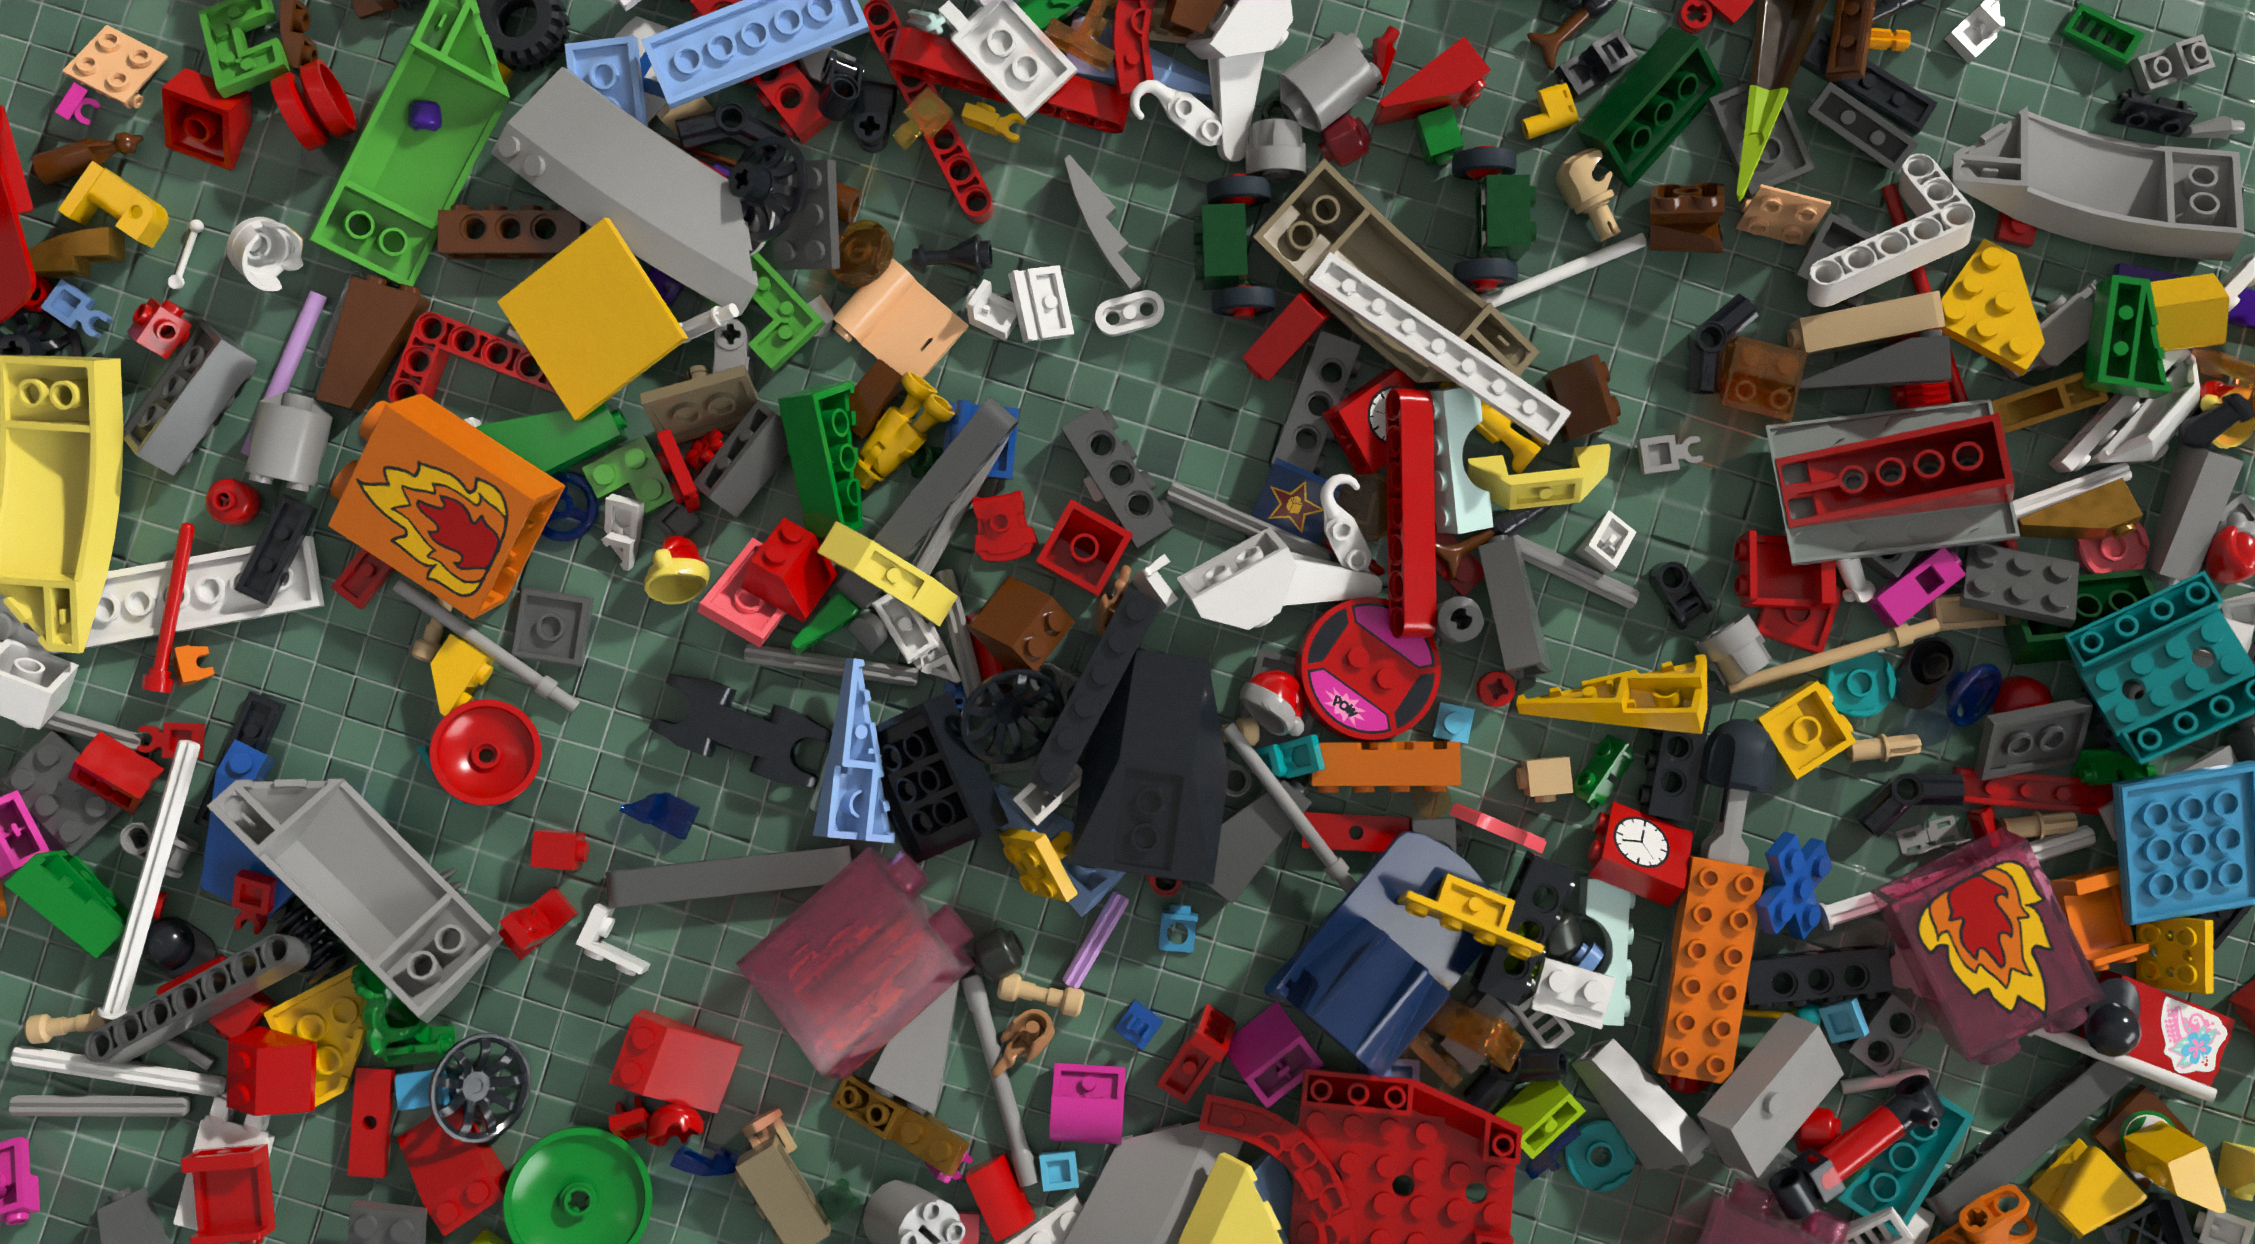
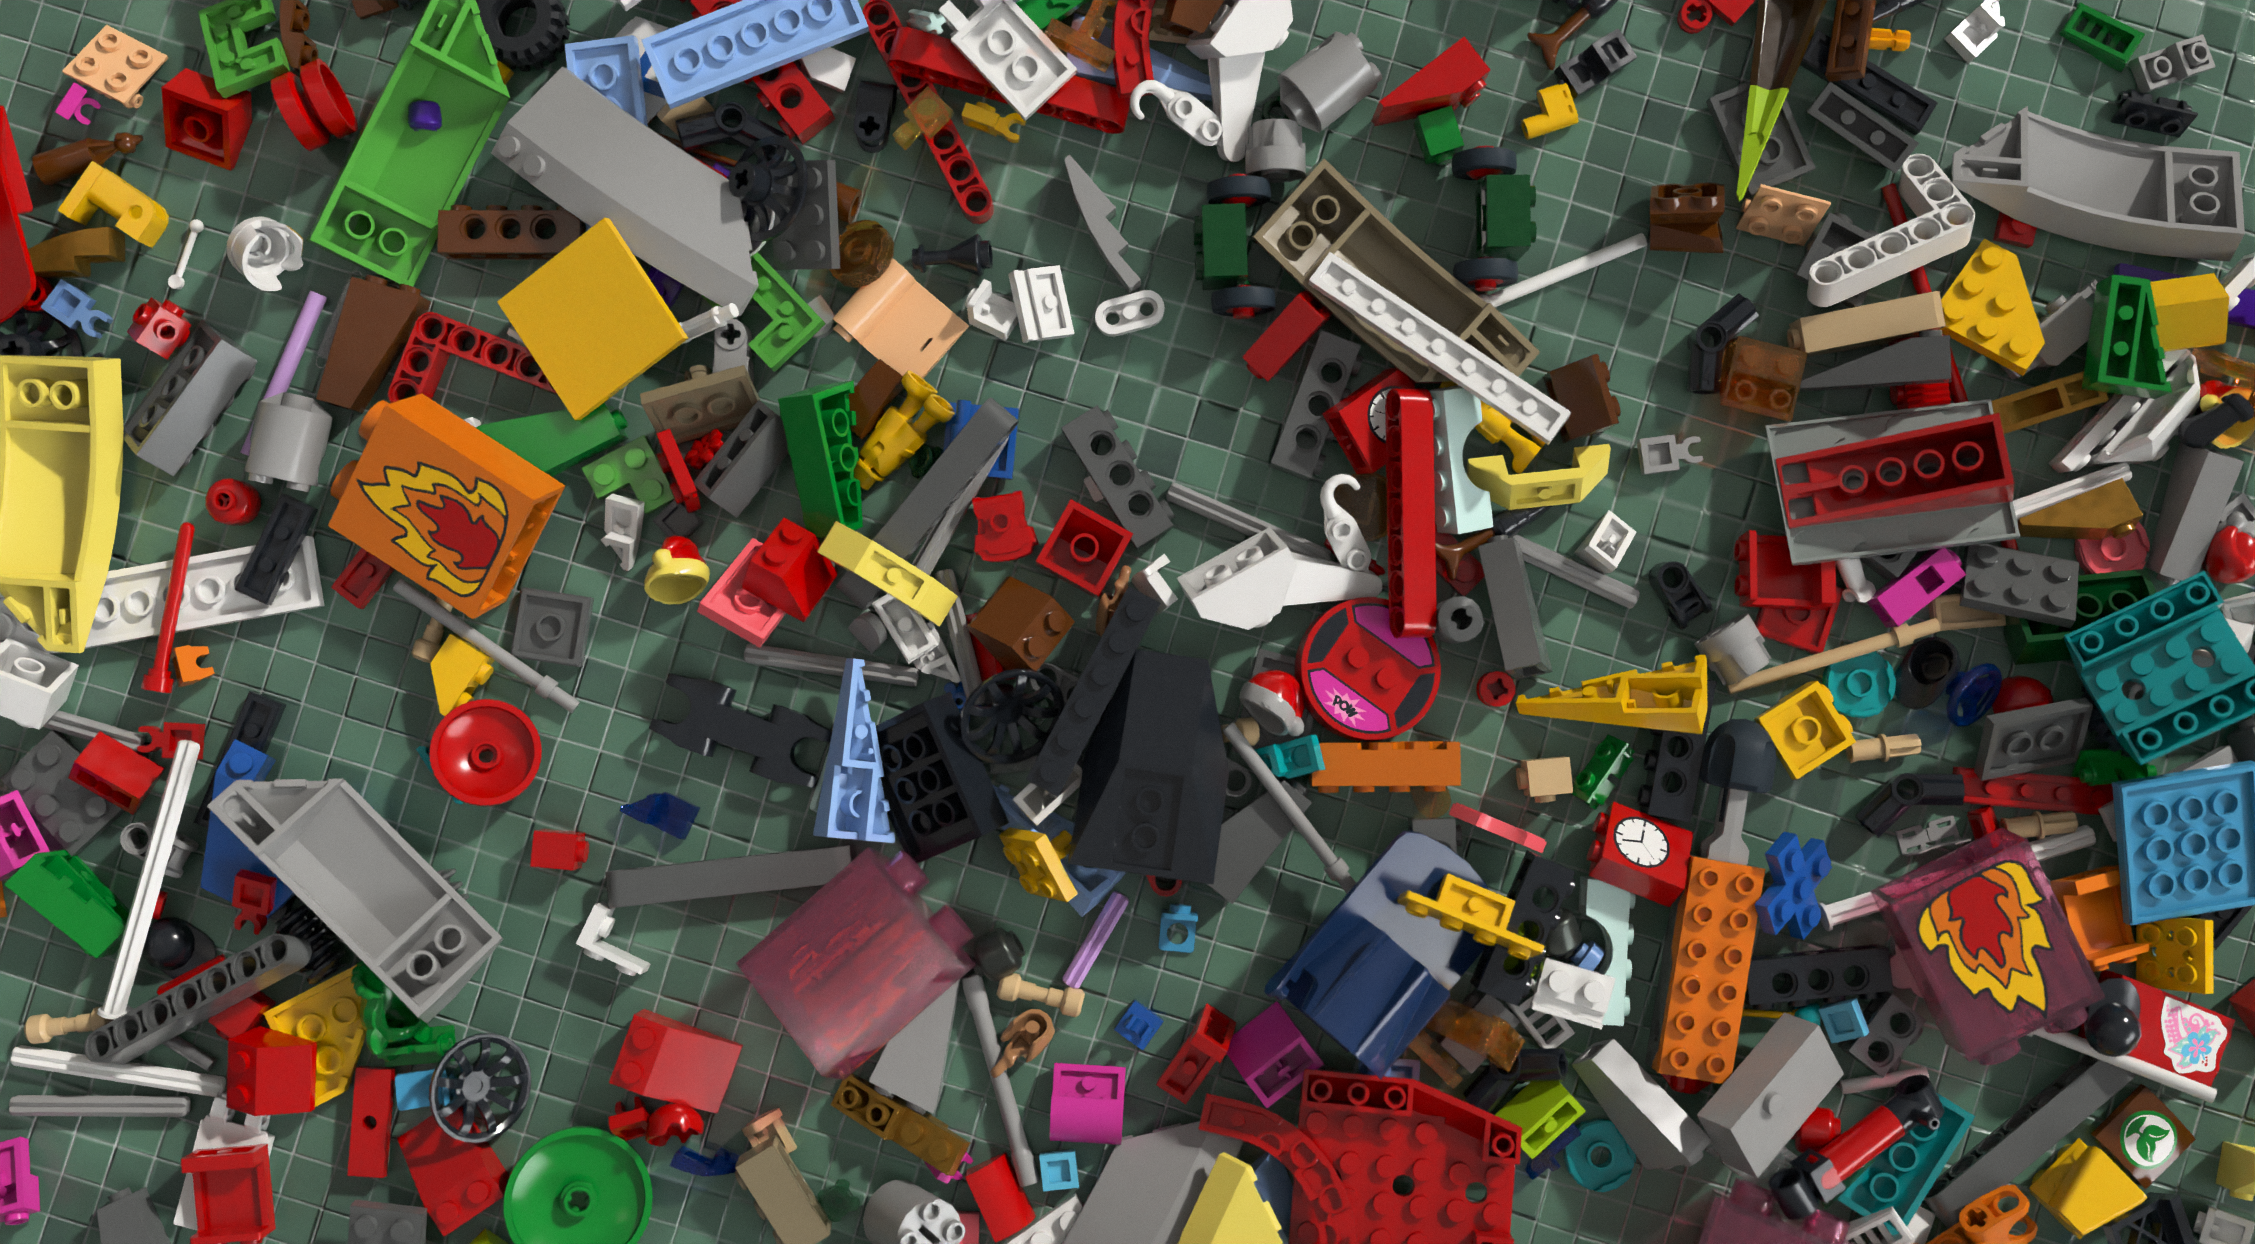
red bracket [498,887,578,961] -> none
clear blue piece [541,472,598,542] -> none
green slope [790,592,859,656] -> none
black piece [818,50,865,122] -> none
dark blue tile [1251,458,1342,544] -> none
red tile [1301,812,1410,852] -> none
dark red head [1318,114,1373,167] -> none
red bar [1373,26,1400,86] -> none
medium azure plate [1431,702,1475,744] -> none
tan piece [1556,148,1621,242] -> none
dark green slope [1576,27,1724,188] -> none
yellow slope [2123,1120,2226,1214] -> none
light grey bar [2181,116,2245,138] -> none

